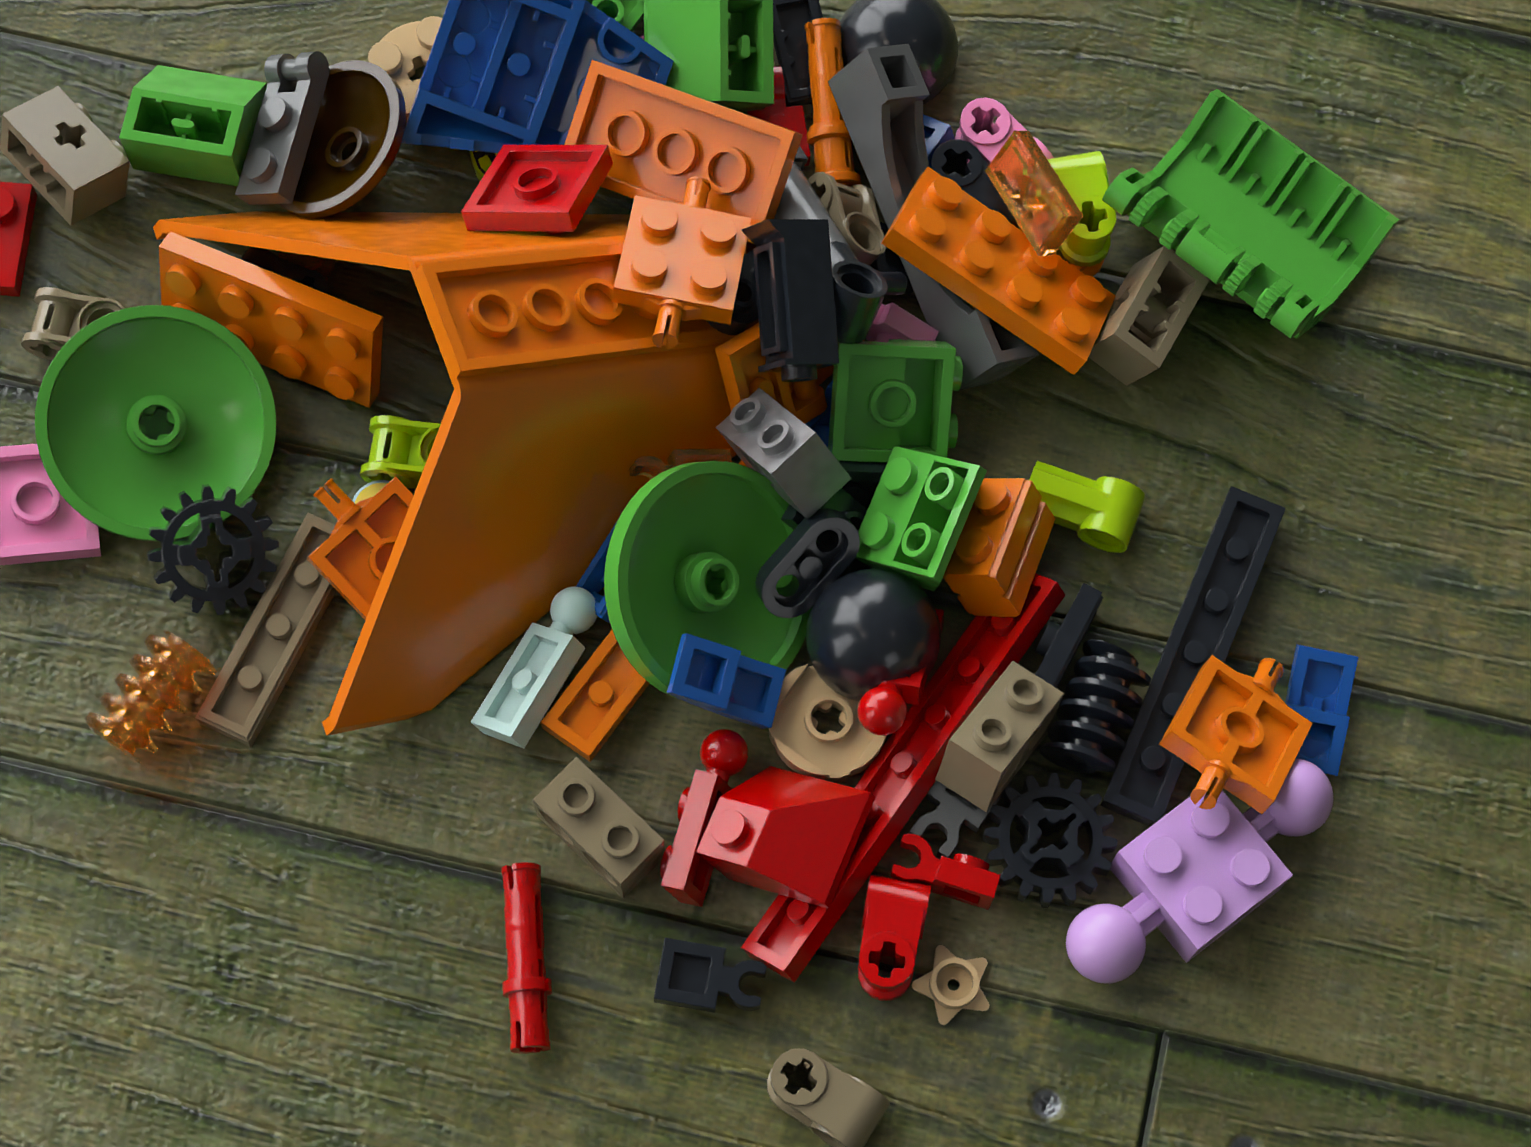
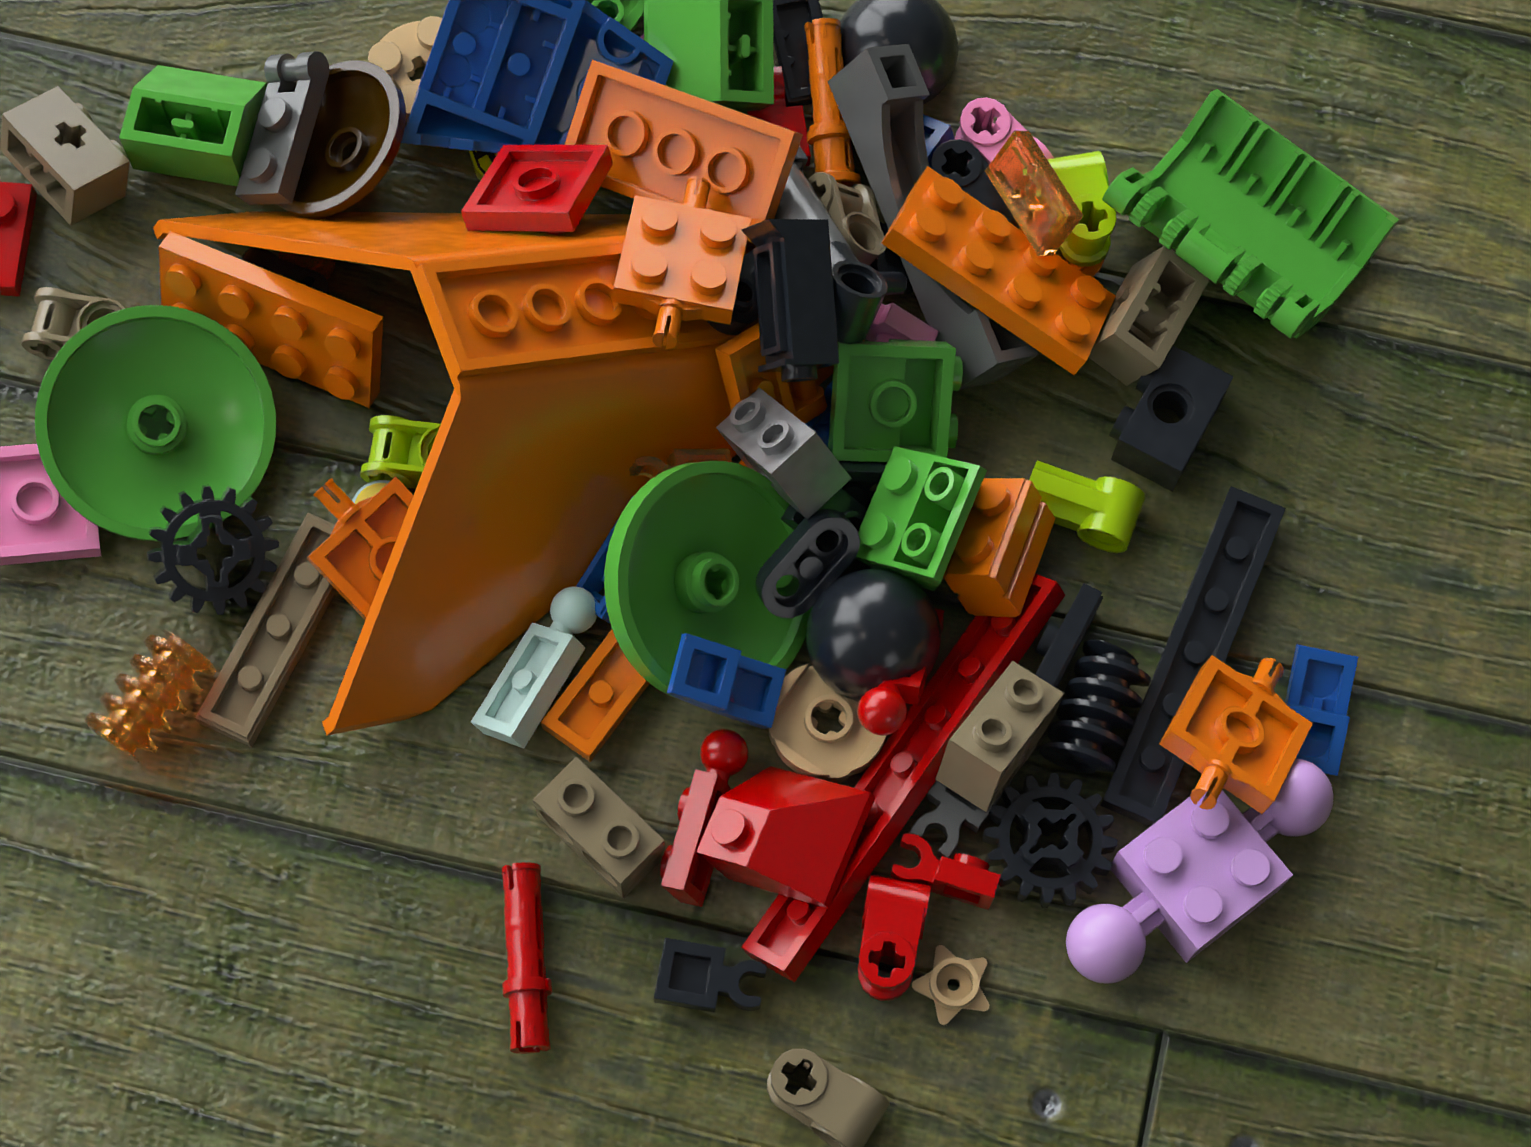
none -> black brick [1109,345,1234,492]

